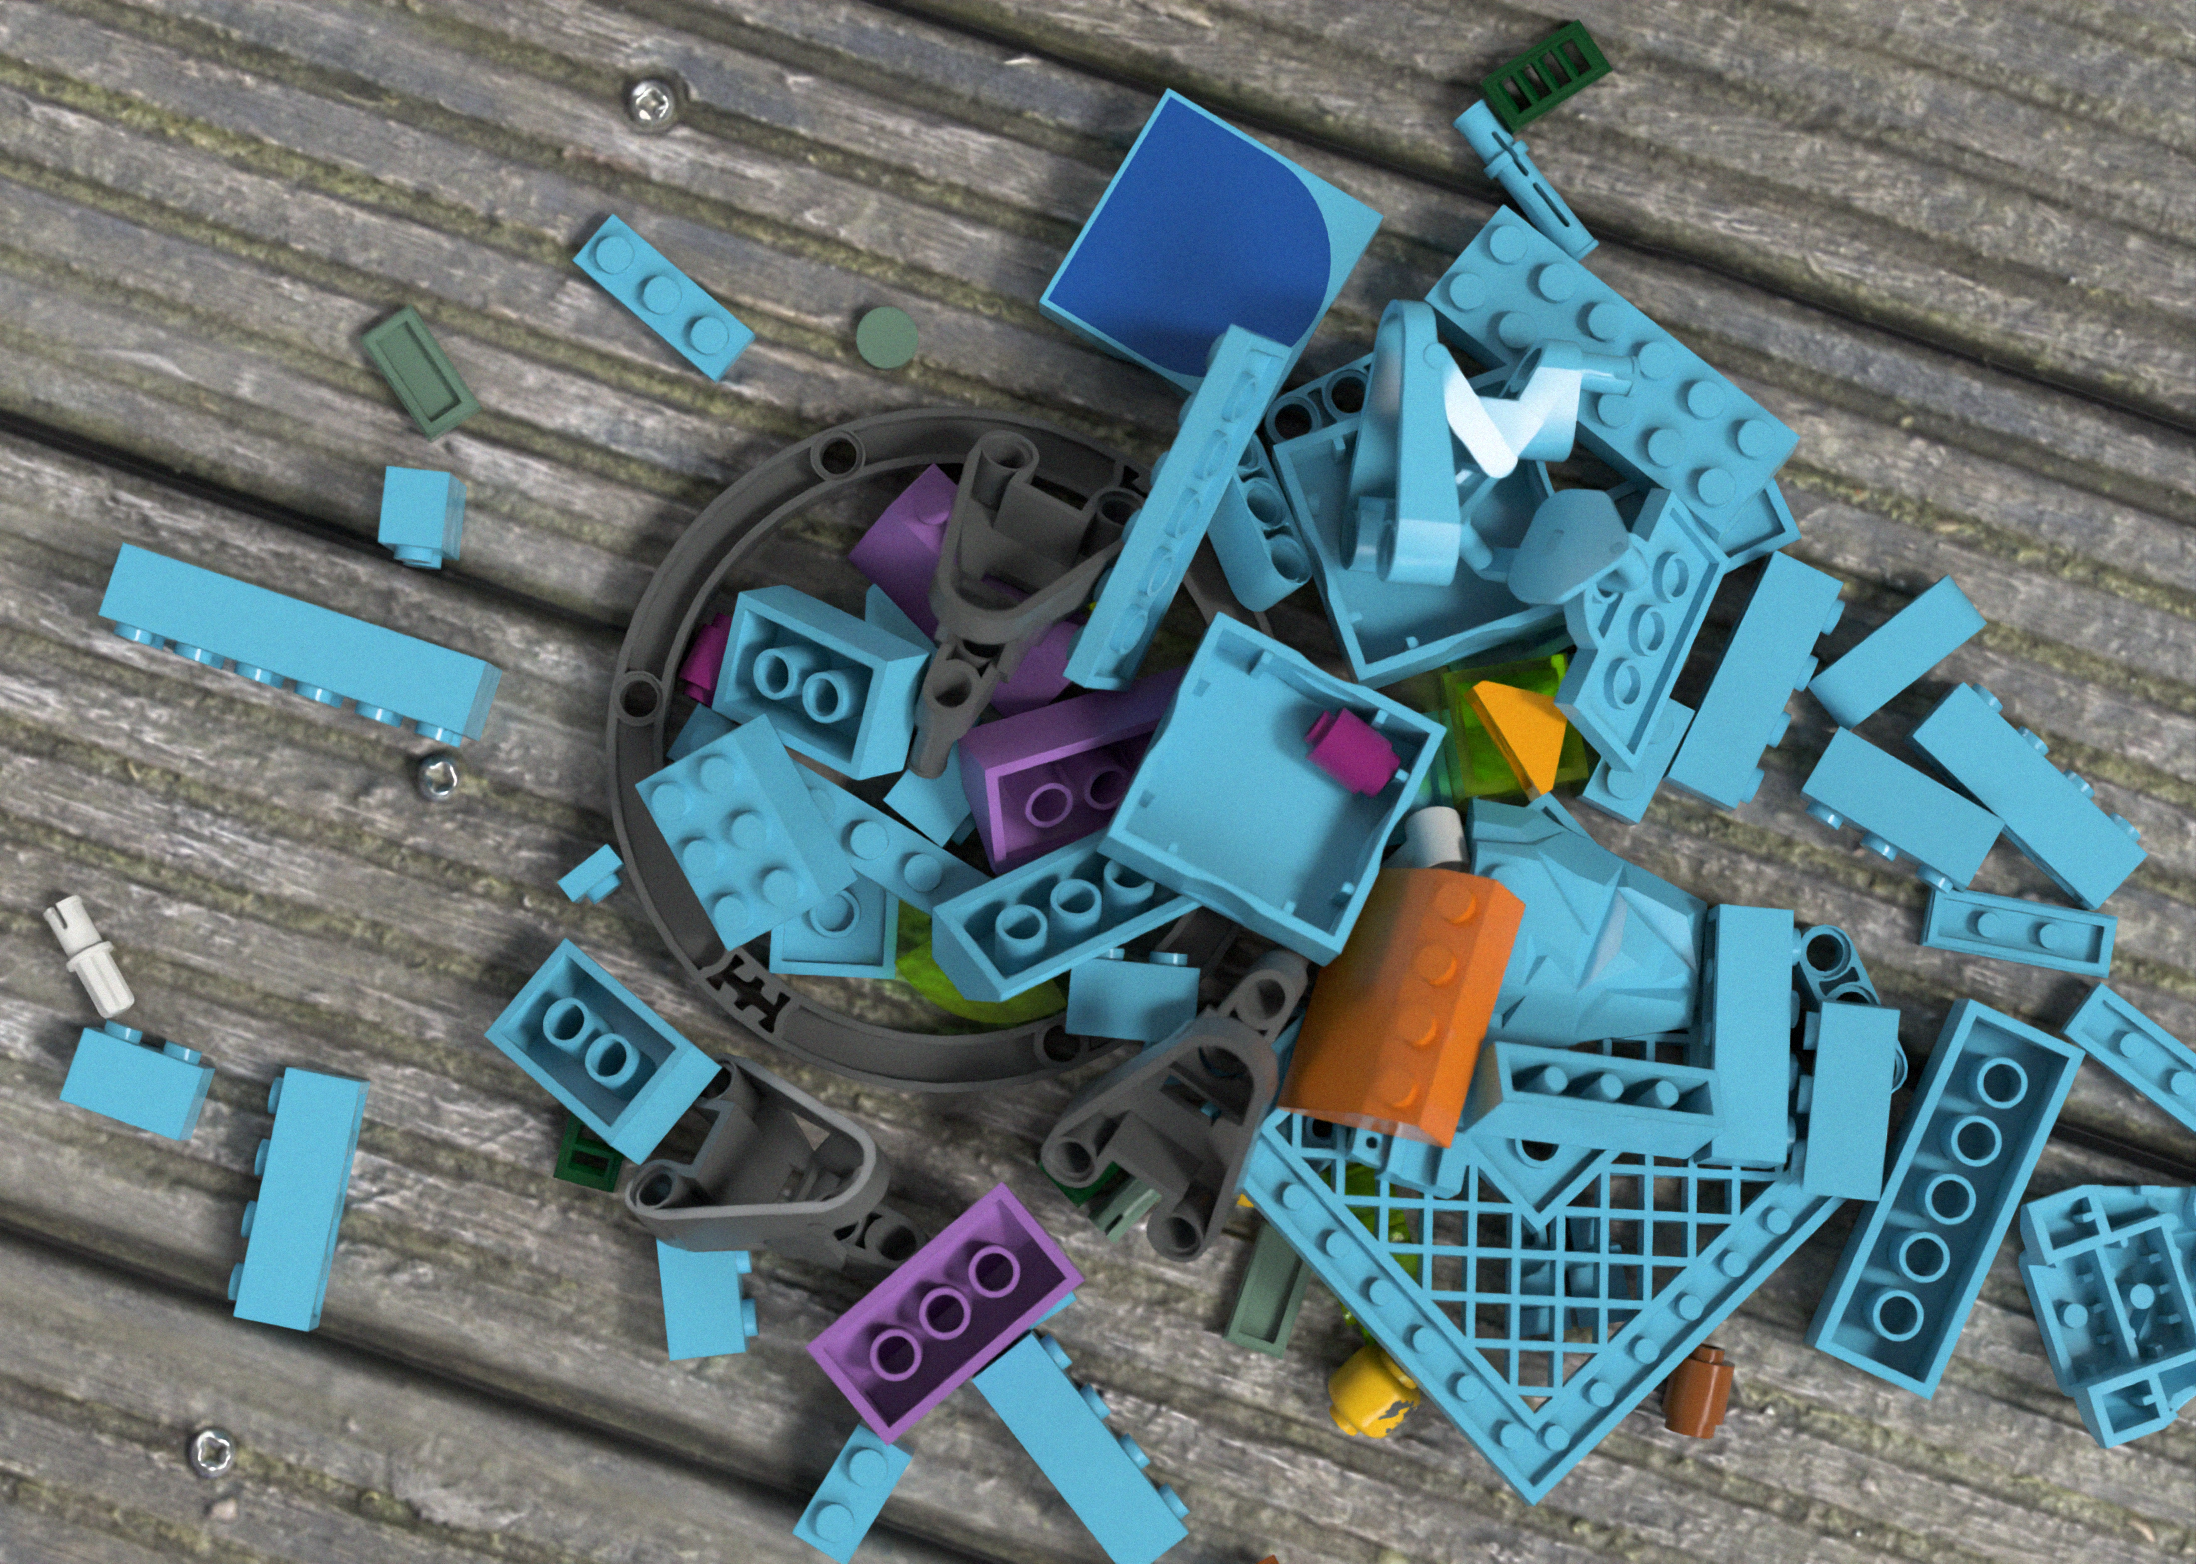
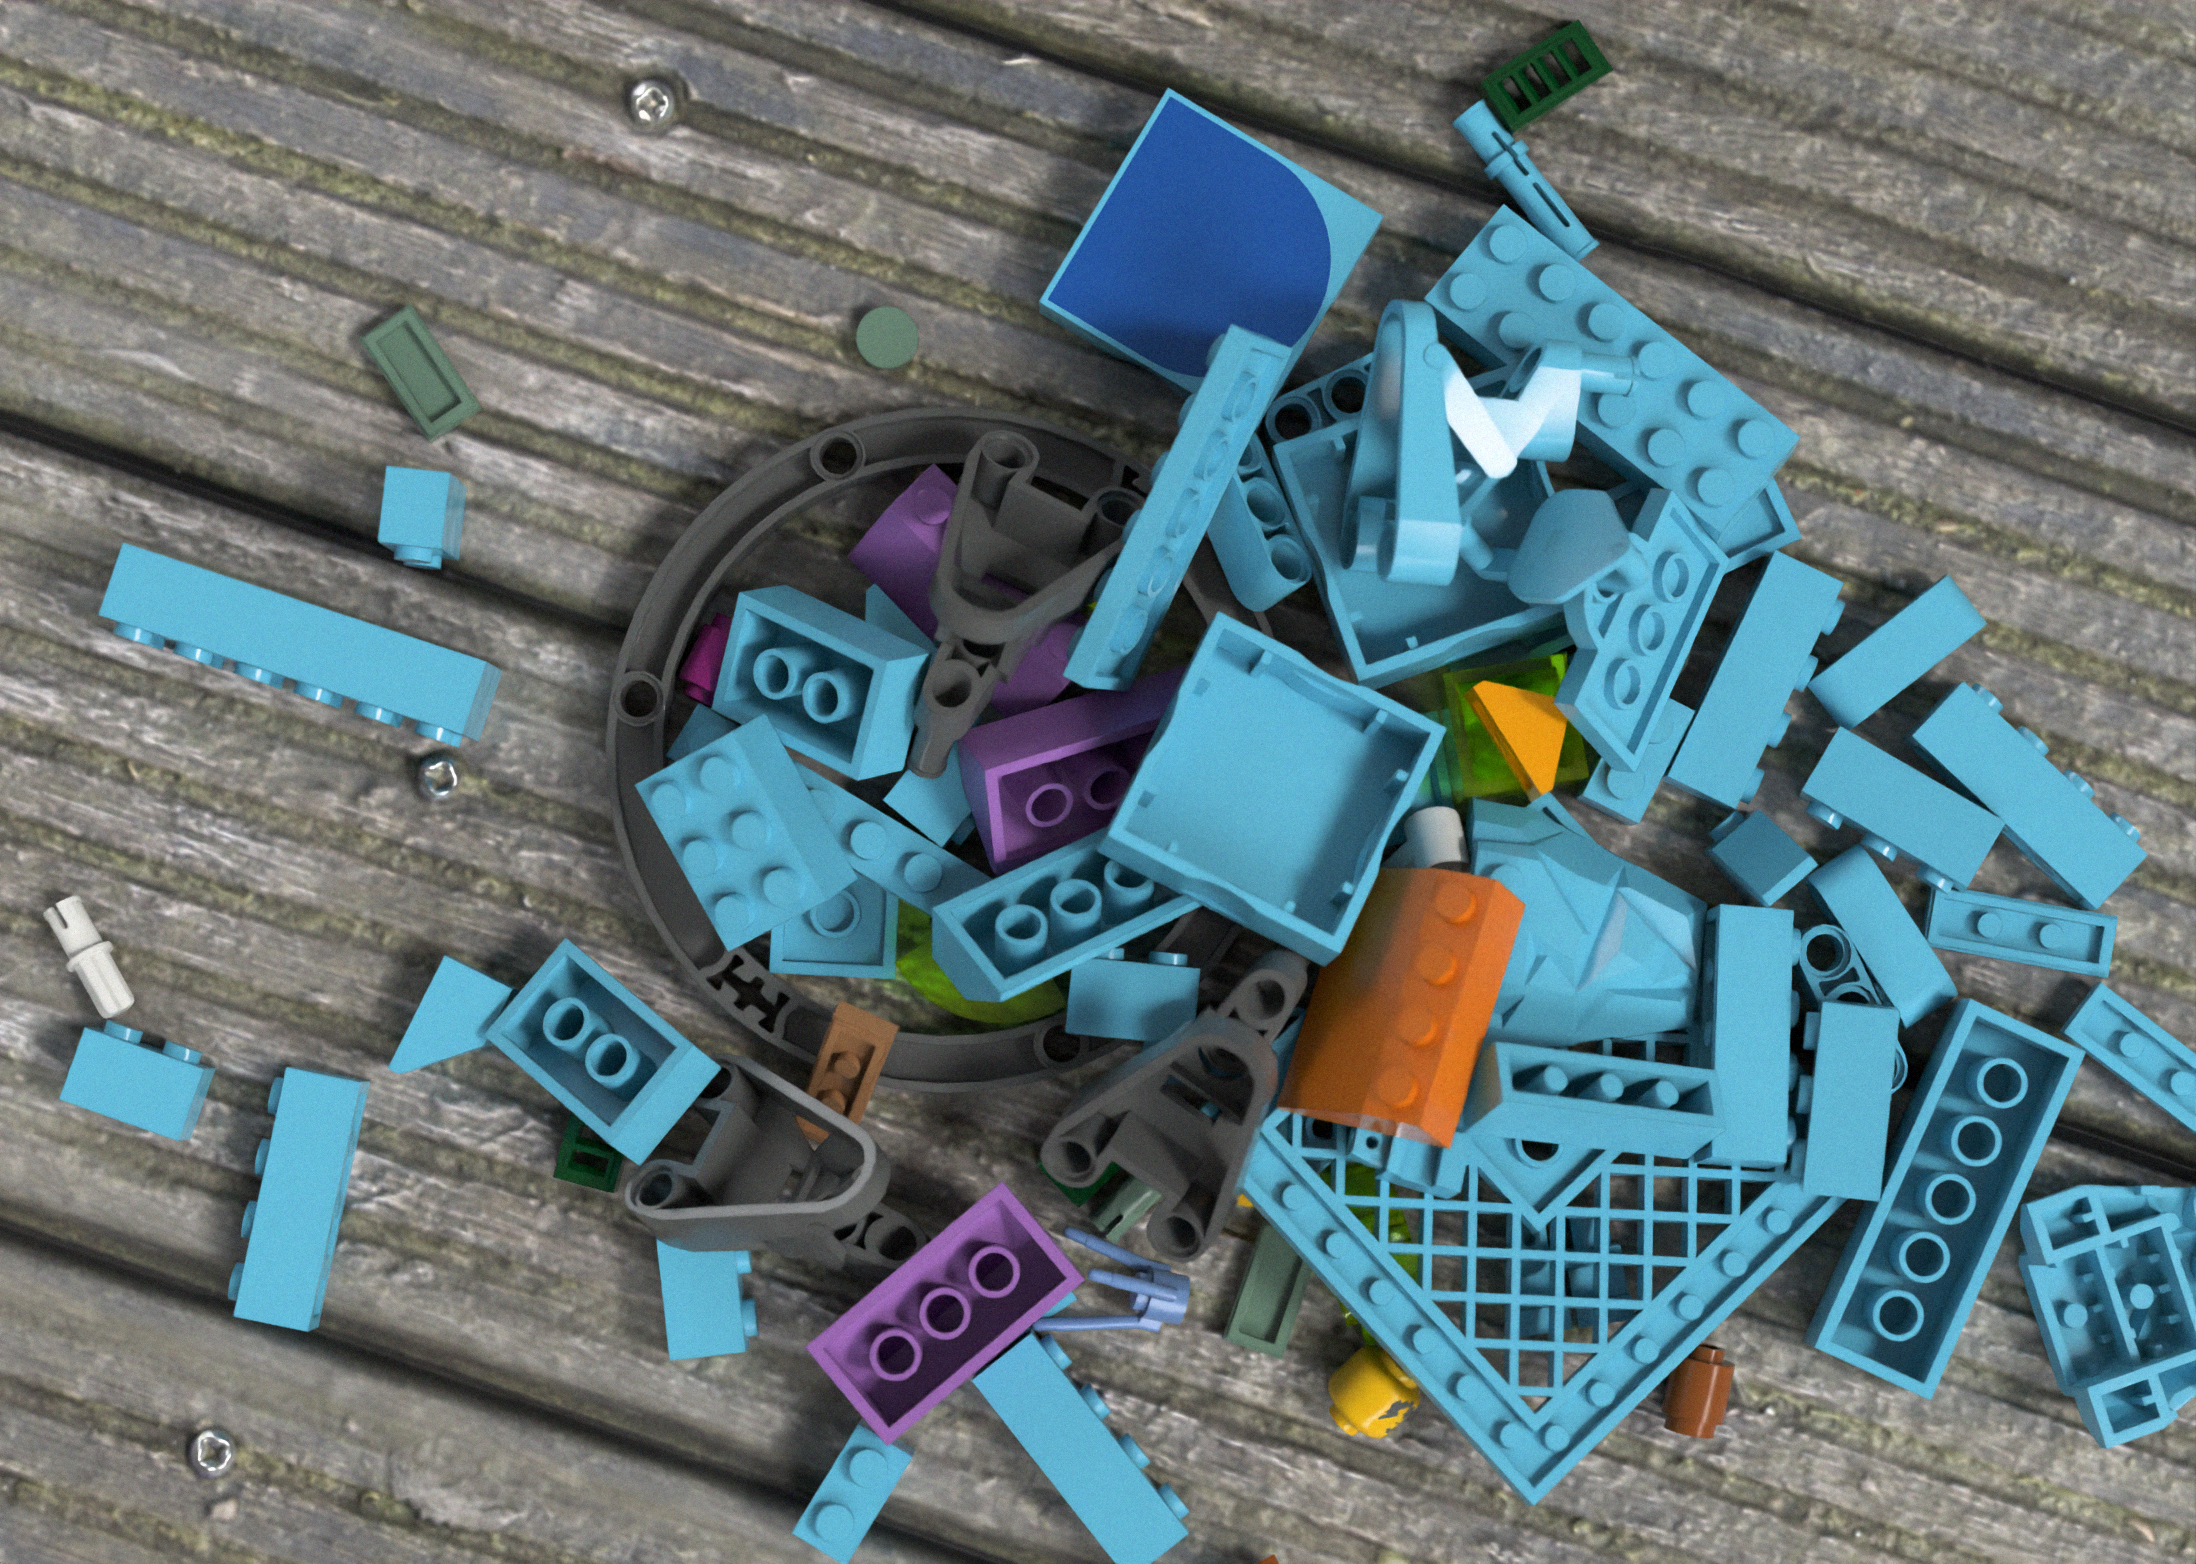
medium azure plate [557,843,626,905] -> none
medium azure plate [572,214,756,384] -> none
magenta brick [1303,707,1401,799] -> none
none -> medium azure slope [387,955,520,1074]
none -> medium nougat tile [794,1000,899,1143]
none -> medium blue plant [1031,1226,1190,1333]
none -> medium azure slope [1703,809,1818,908]
none -> medium azure beam [1804,844,1958,1030]

